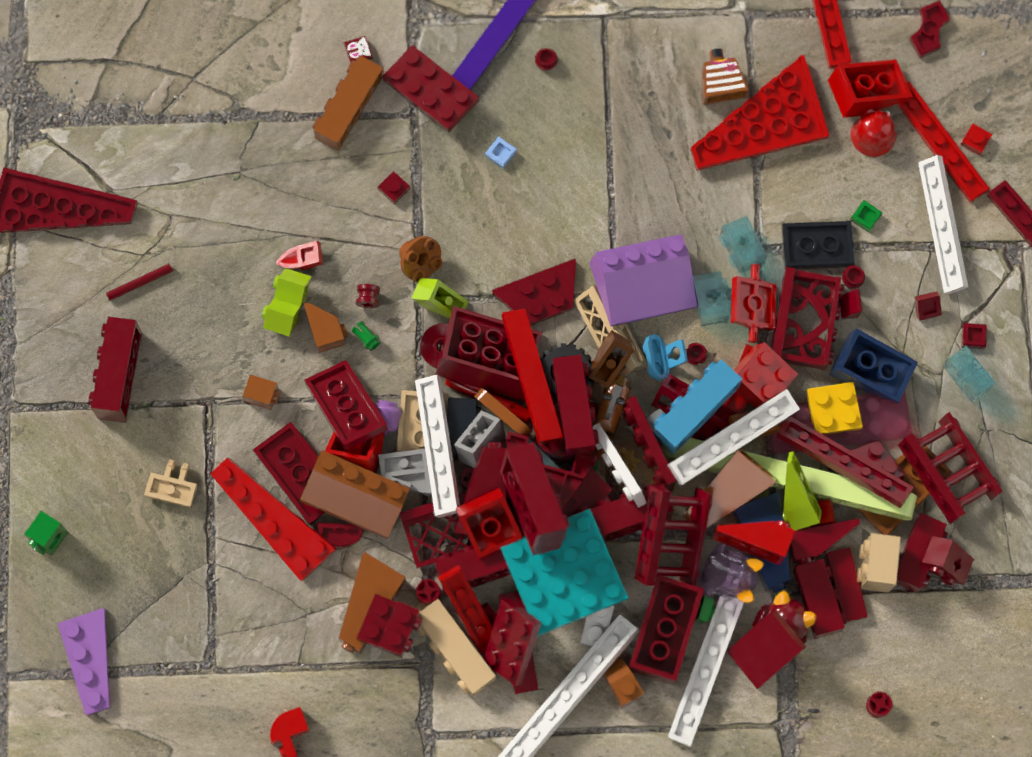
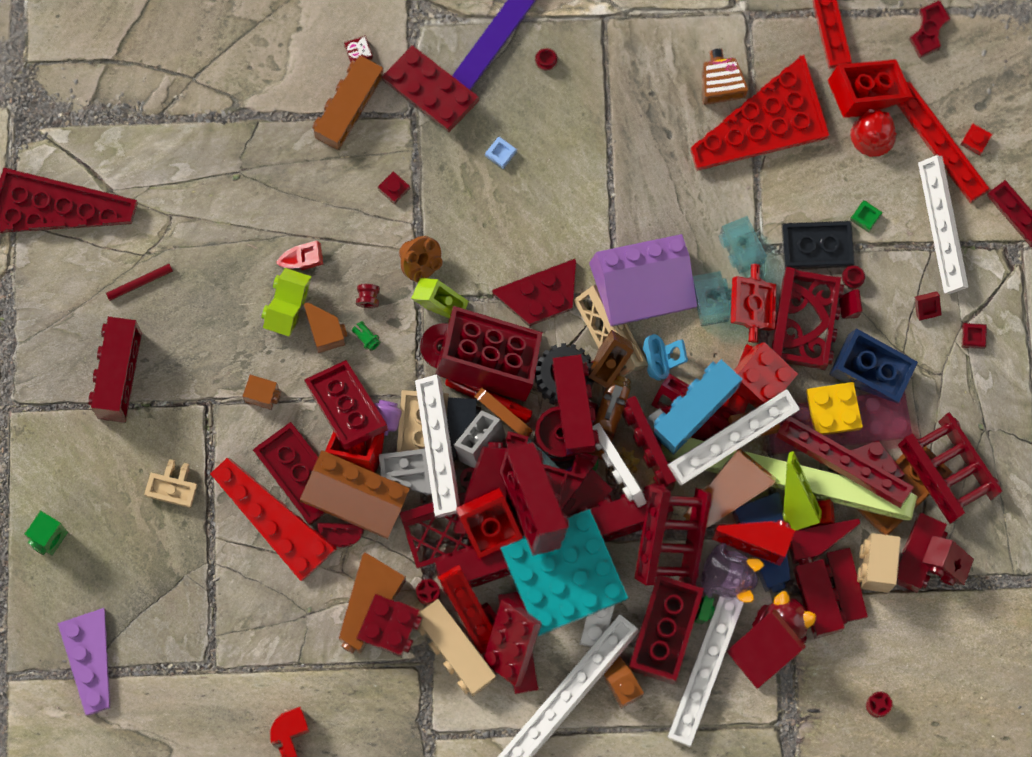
red tile [501,309,563,444] -> none
dark red plate [686,343,707,365] -> none
clear light blue brick [943,346,995,403] -> none

